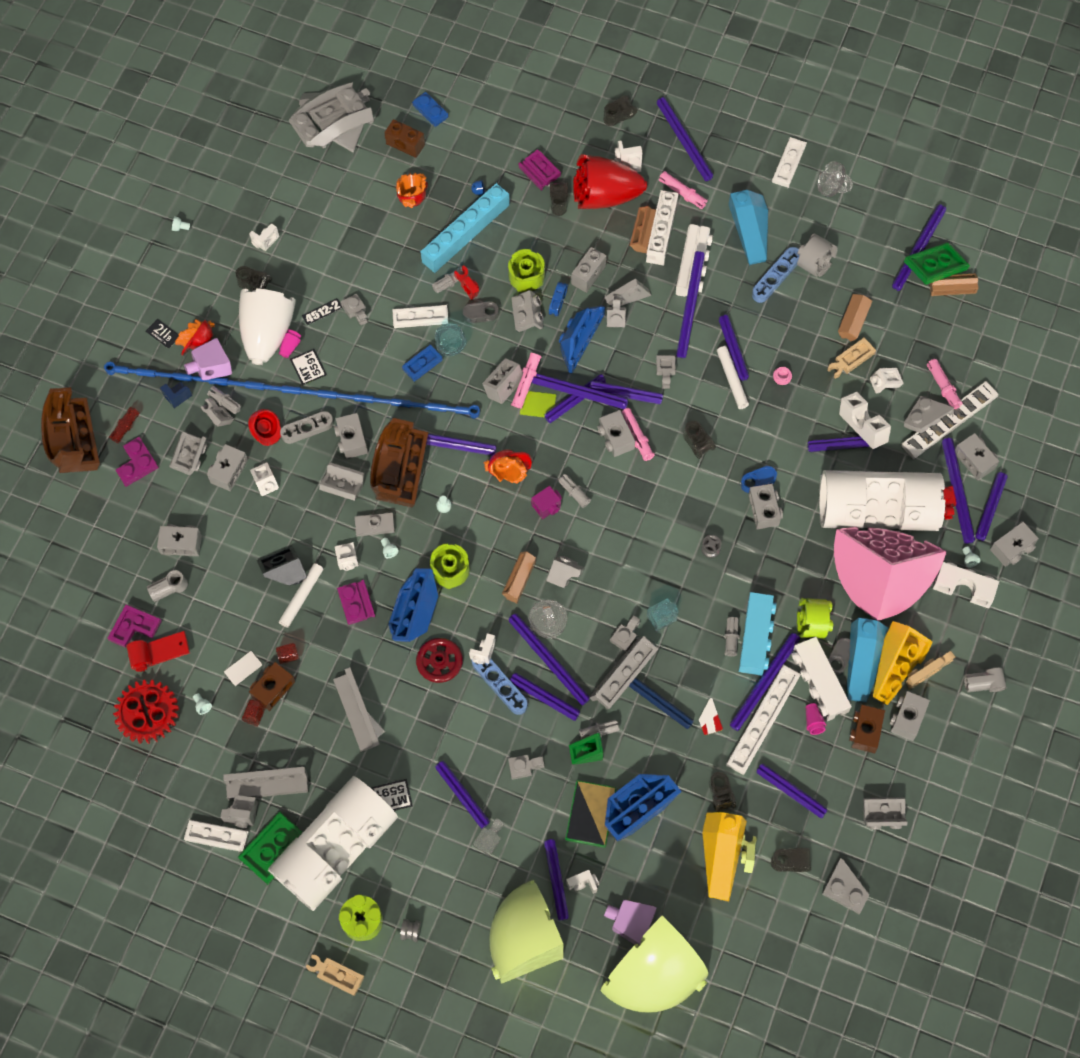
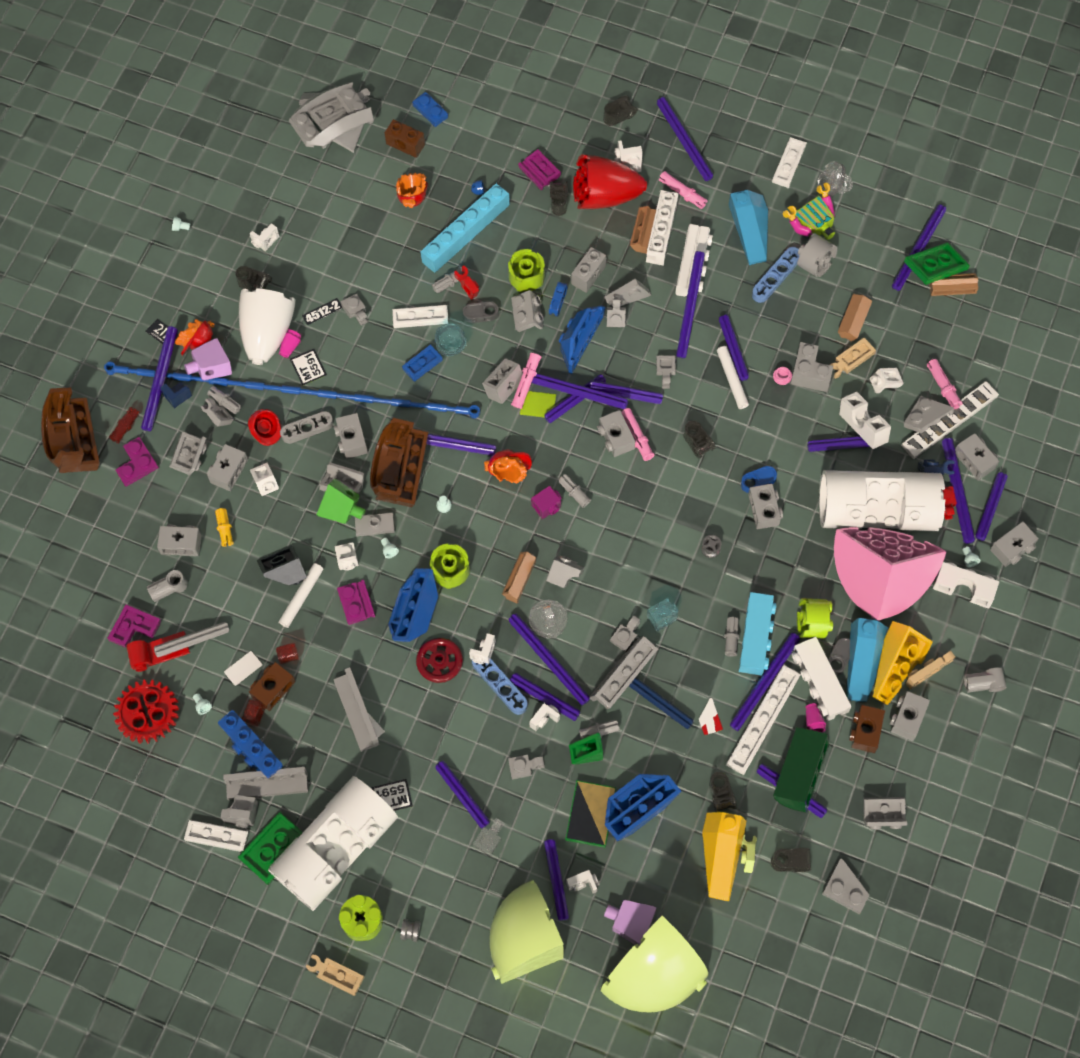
none -> dark purple axle [141,326,178,432]
none -> light grey axle [154,622,229,657]
none -> yellow axle [215,508,234,547]
none -> blue bracket [218,710,283,778]
none -> bright green torso [317,478,366,524]
none -> white bracket [530,703,560,731]
none -> dark green brick [773,727,829,813]
none -> torso [783,183,835,240]
none -> light grey brick [791,342,833,392]
none -> dark blue plate [918,459,955,475]

